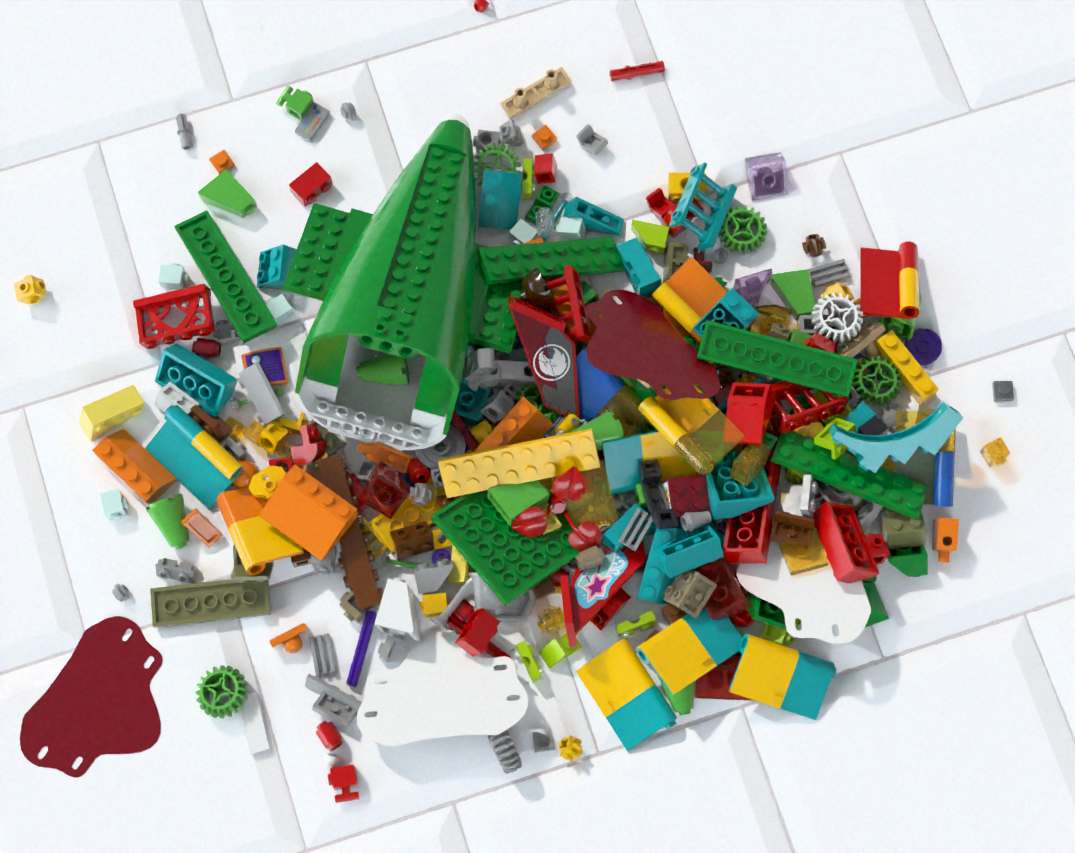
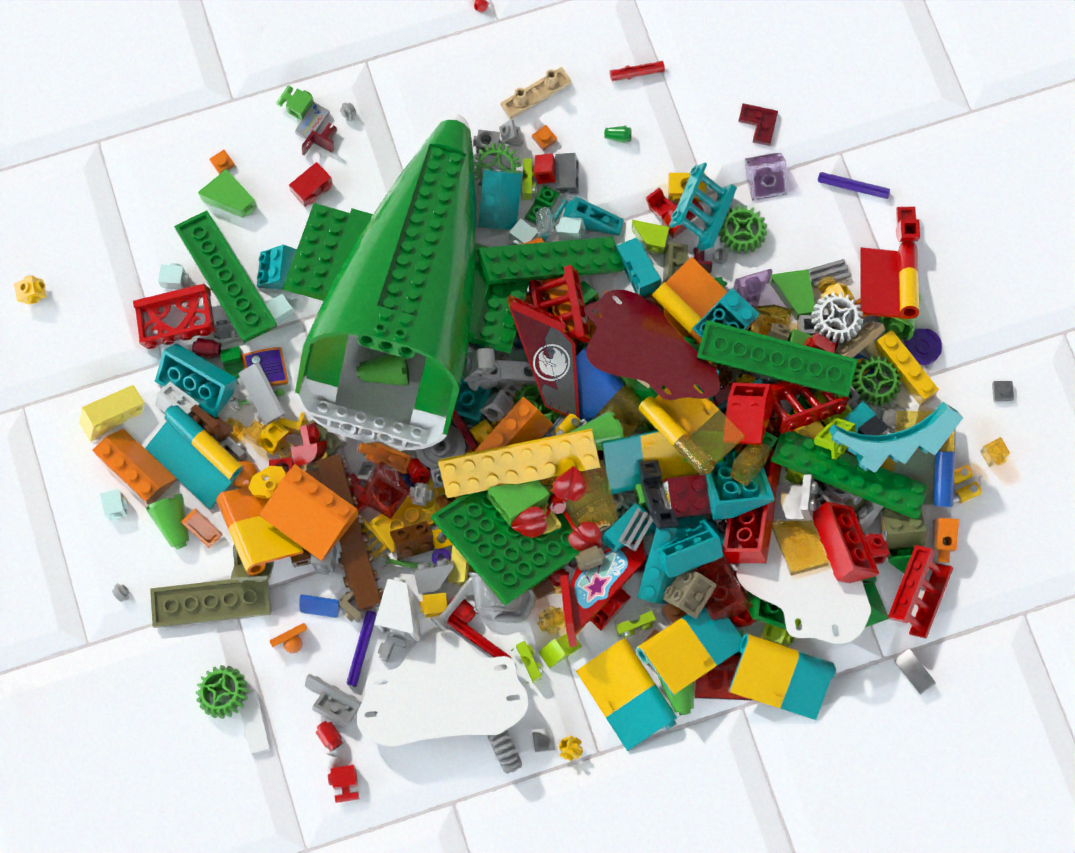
dark red piece [19,616,163,778] -> none
light grey hinge [155,558,198,583] -> none
light grey axle [176,113,193,150] -> none
light grey tile [309,633,336,676] -> none
red brick [455,608,500,657] -> none
dark brown cylinder [520,268,556,307] -> none
light grey bracket [576,124,609,156] -> none
light grey cone [680,511,712,532] -> none
reddish brown bracket [770,511,815,549] -> none
reddish brown gear [802,234,826,257] -> none
none -> green slope [221,346,244,384]
none -> blue slope [299,594,340,618]
none -> dark red bracket [301,123,338,156]
none -> dark grey hinge [555,152,579,194]
none -> green cone [604,125,632,144]
none -> dark red tile [738,103,778,146]
none -> dark purple axle [817,172,890,199]
none -> clear yellow tile [817,277,837,294]
none -> red fence [888,545,954,639]
none -> flat silver slope [894,649,936,695]
none -> red brick [896,206,920,242]
none -> yellow piece [953,464,984,504]

